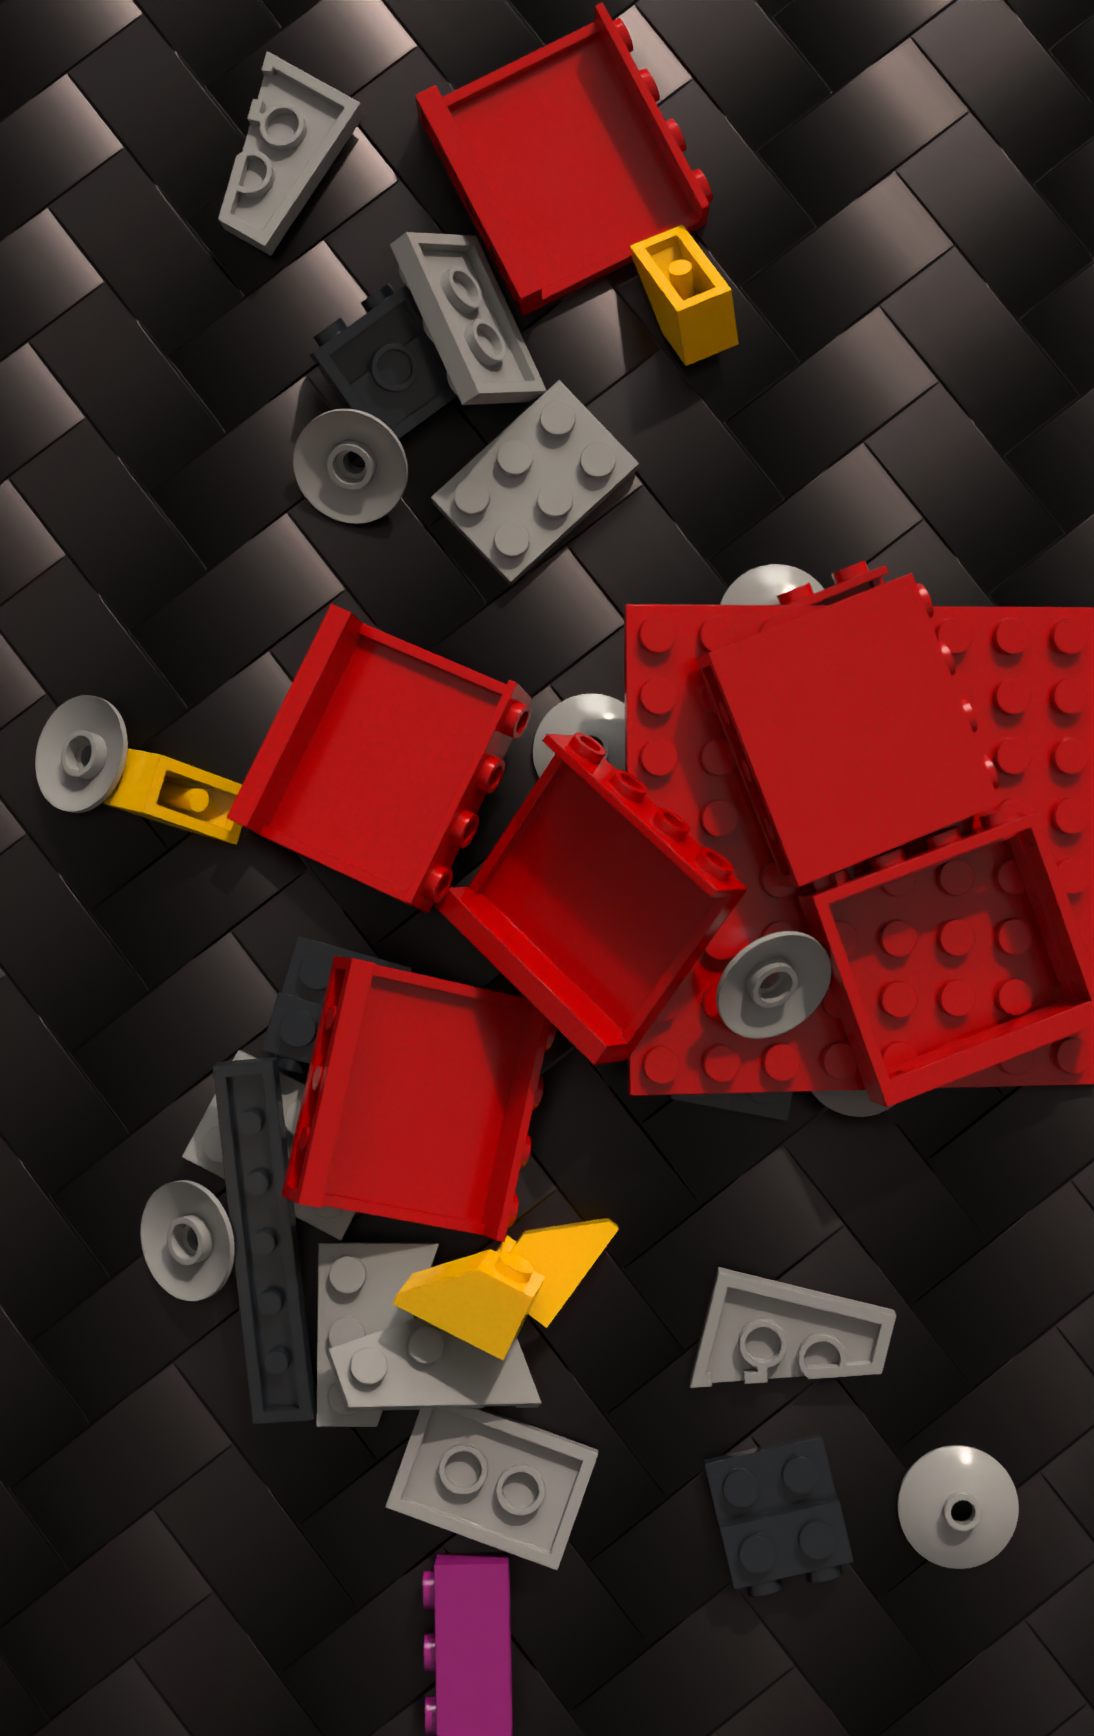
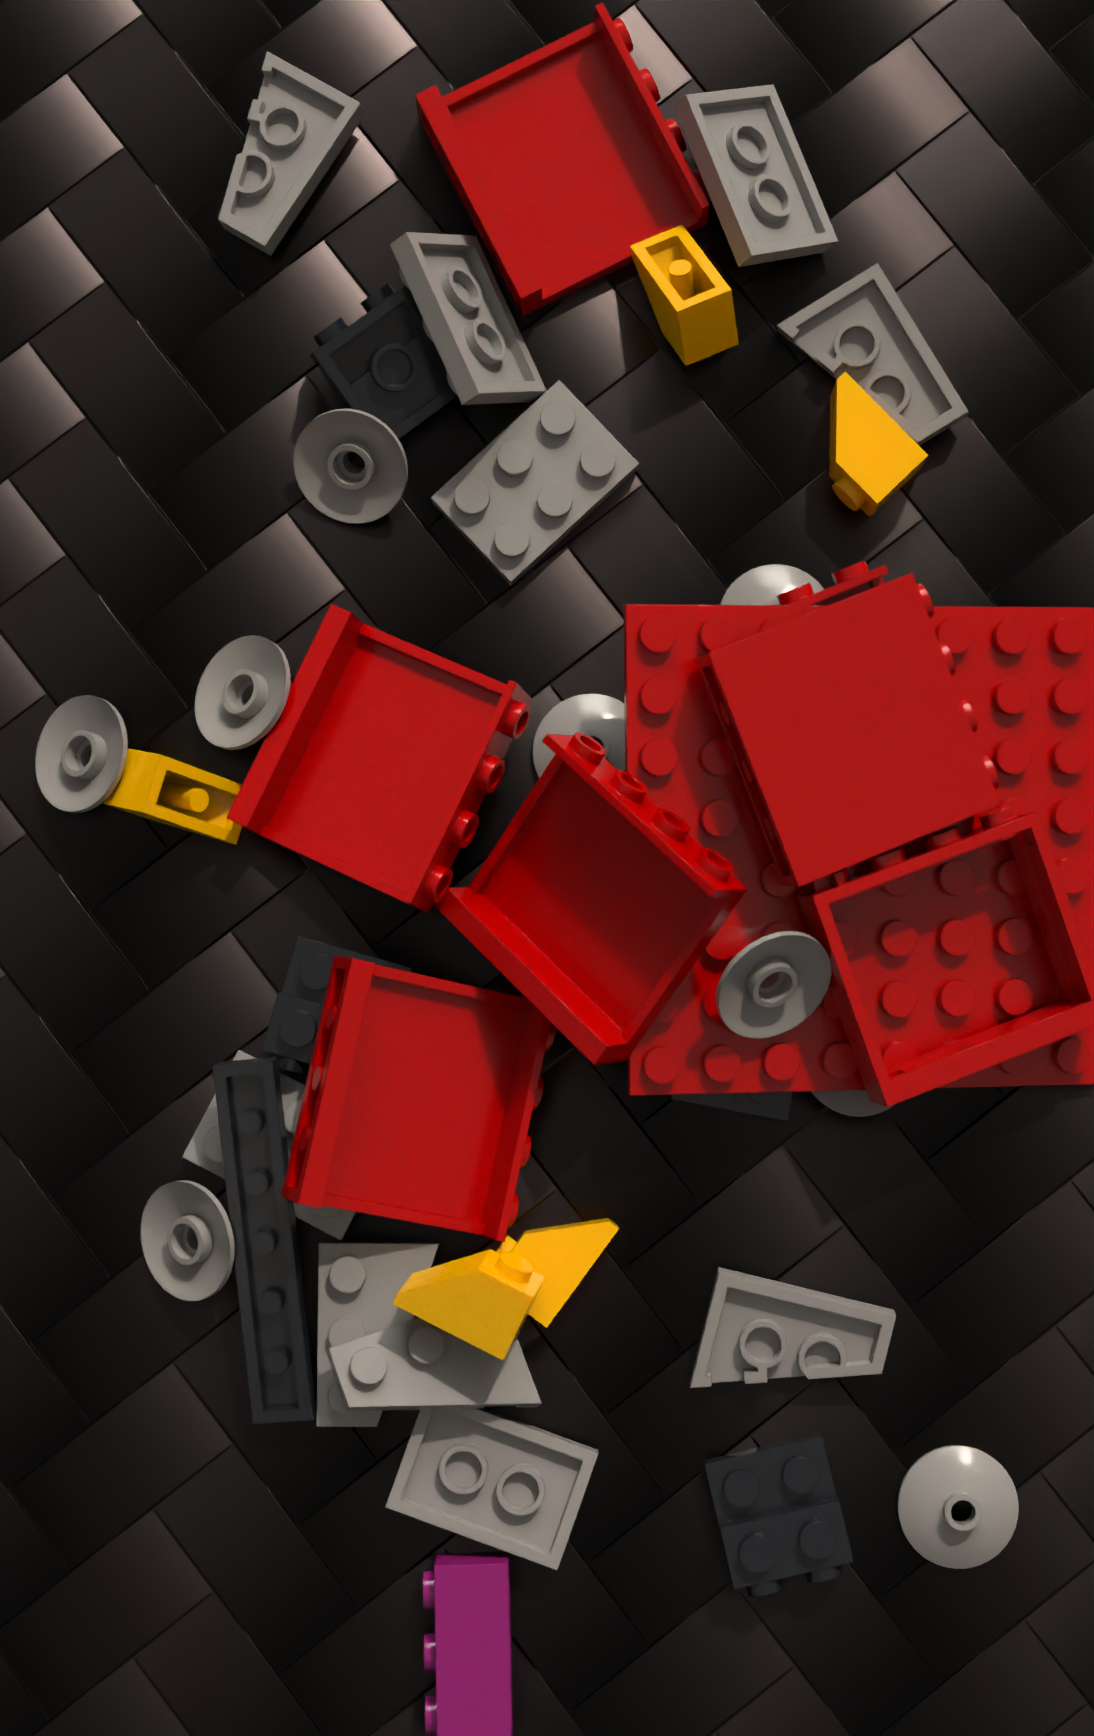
none -> light grey dish [195,635,291,750]
none -> light grey plate [673,84,838,267]
none -> light grey wing [777,263,969,445]
none -> yellow slope [829,372,928,517]

